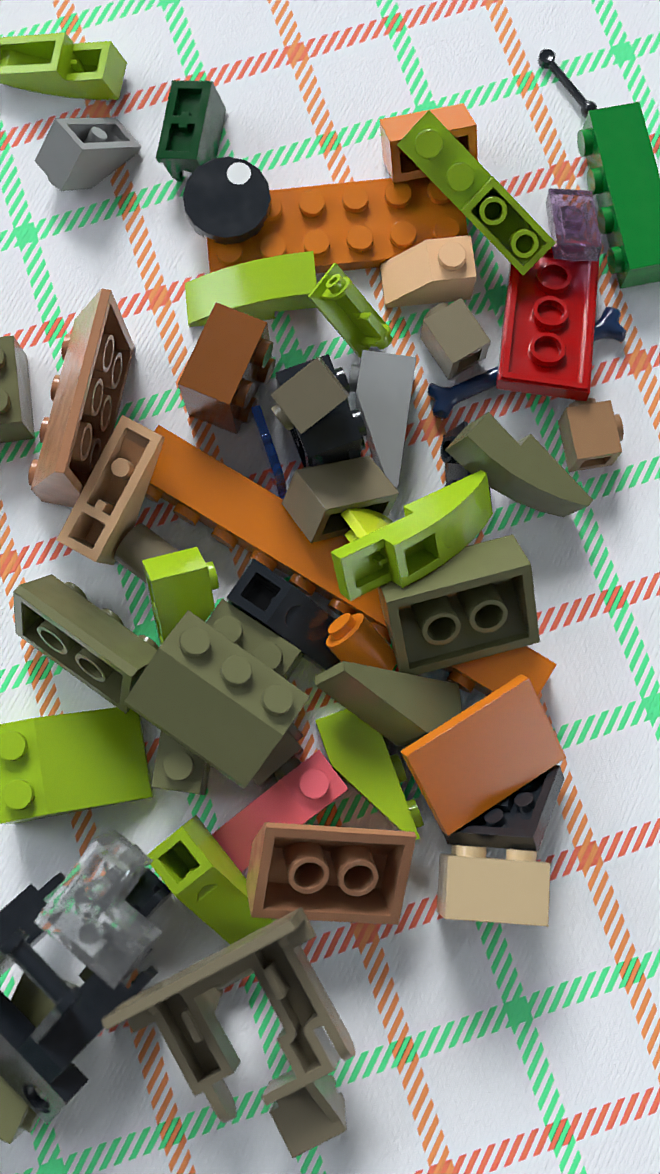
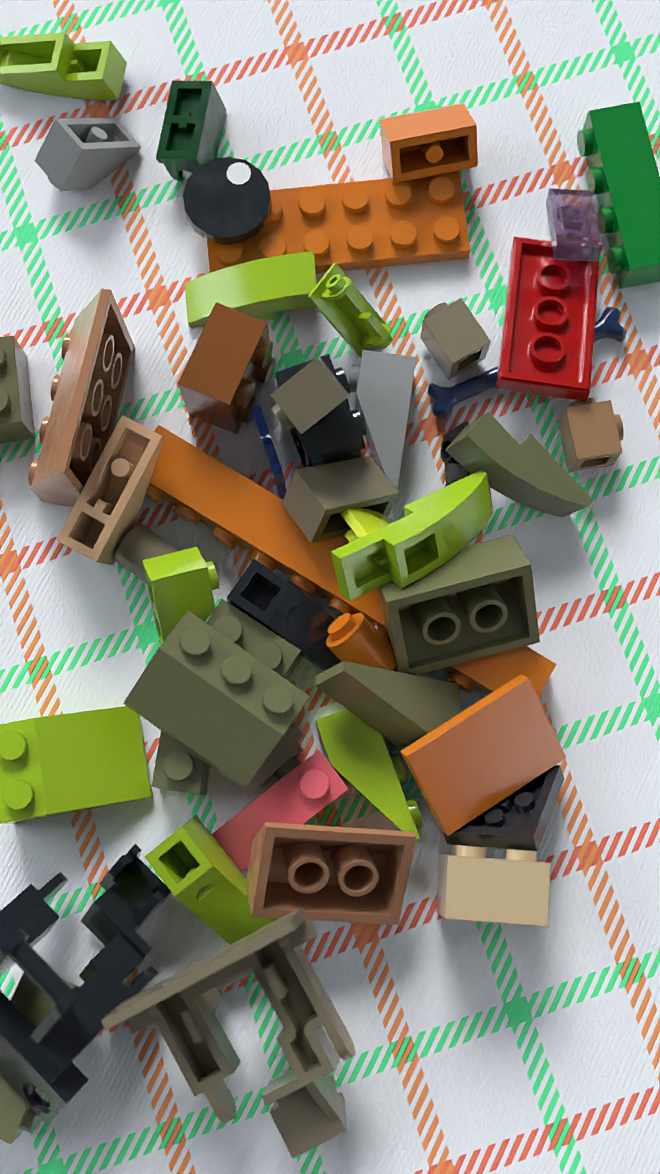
olive slope [13,574,159,714] -> none
clear brick [34,829,162,989] -> none
light nougat slope [380,235,477,308] -> none
lime slope [397,110,556,275] -> none
black hinge [538,49,597,118] -> none

